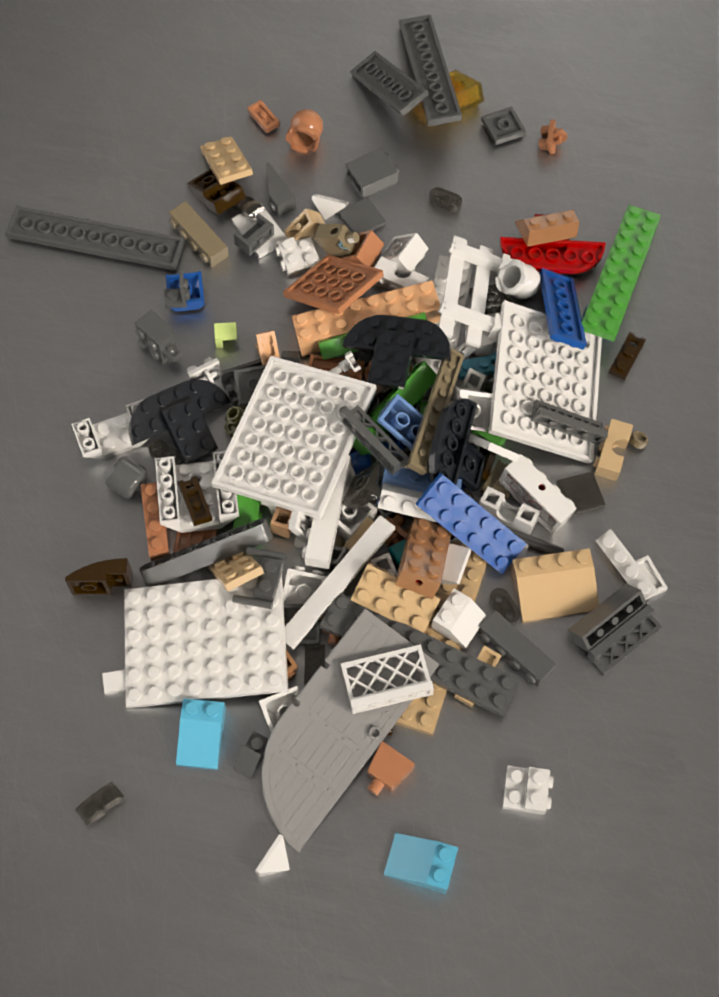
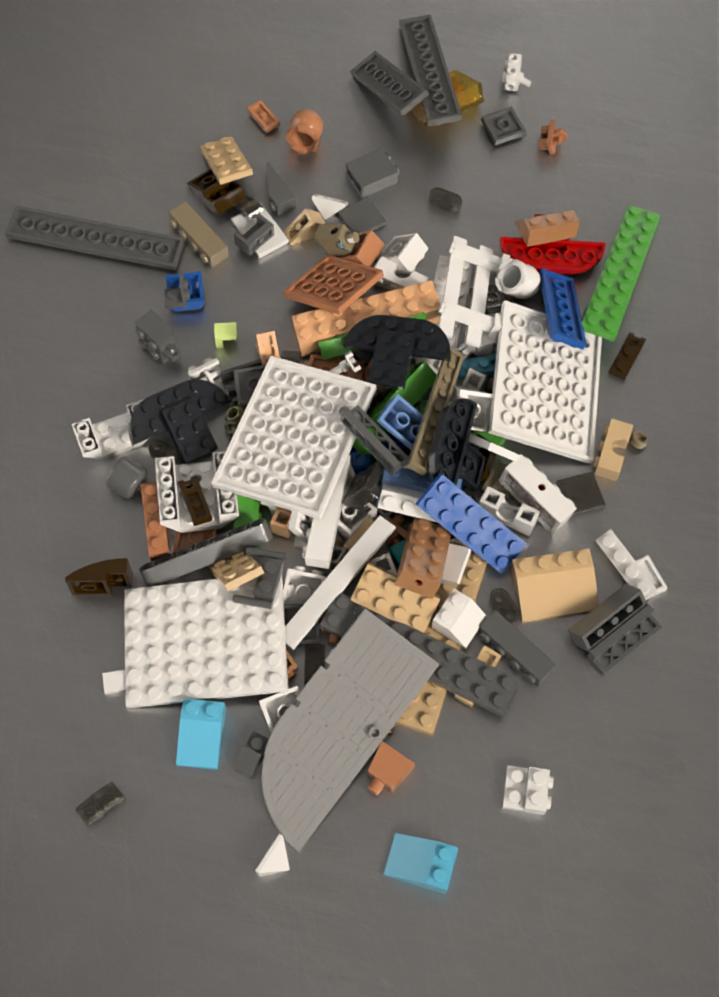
white plate [275,237,320,277] -> none
white fence [341,644,434,714] -> none
dark grey axle [506,526,564,554] -> none
dark grey fence [531,399,608,445] -> none
none -> white brick [502,53,532,91]

